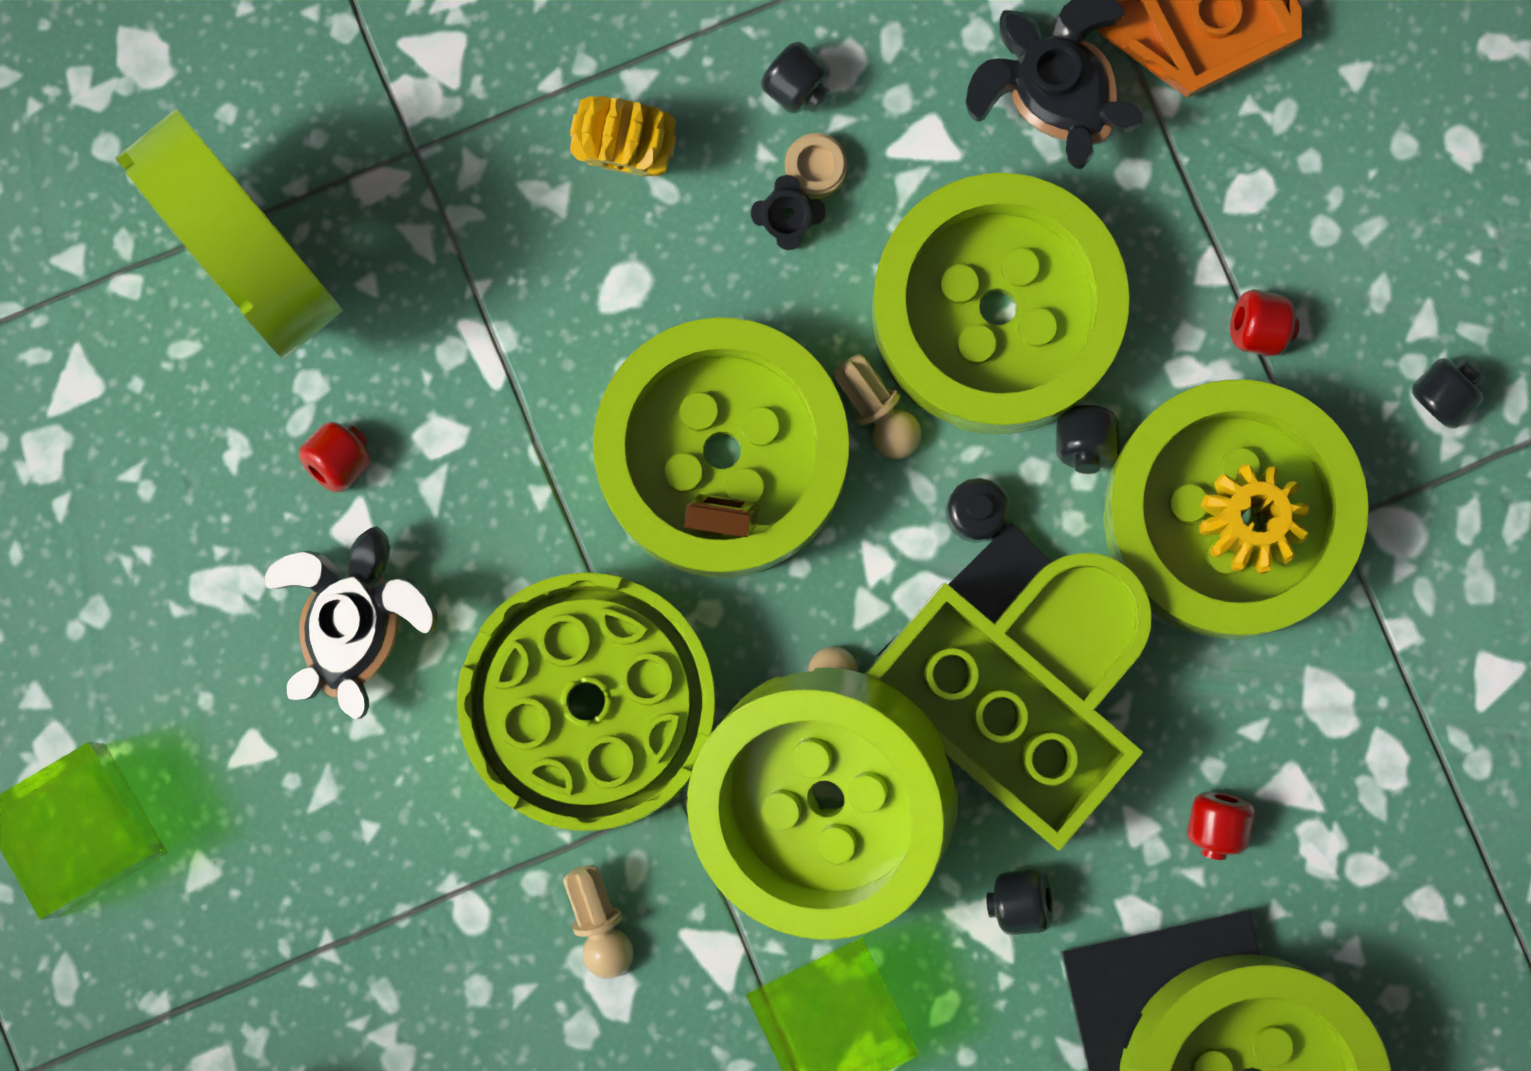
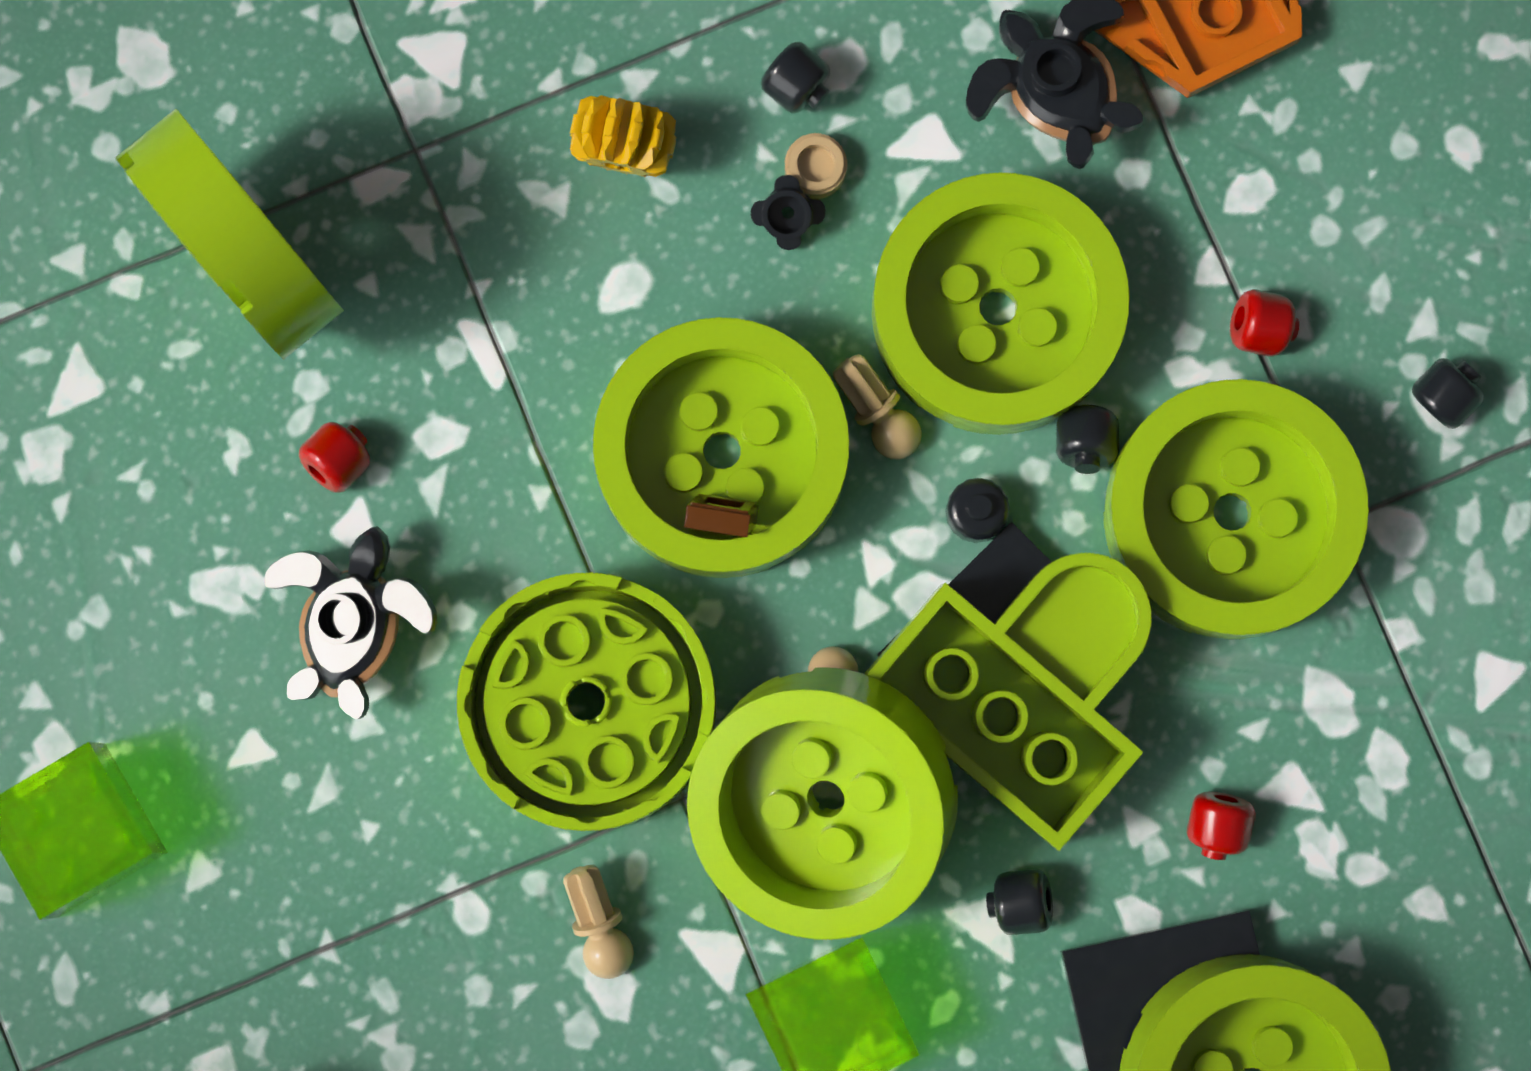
yellow gear [1199,464,1310,574] -> none

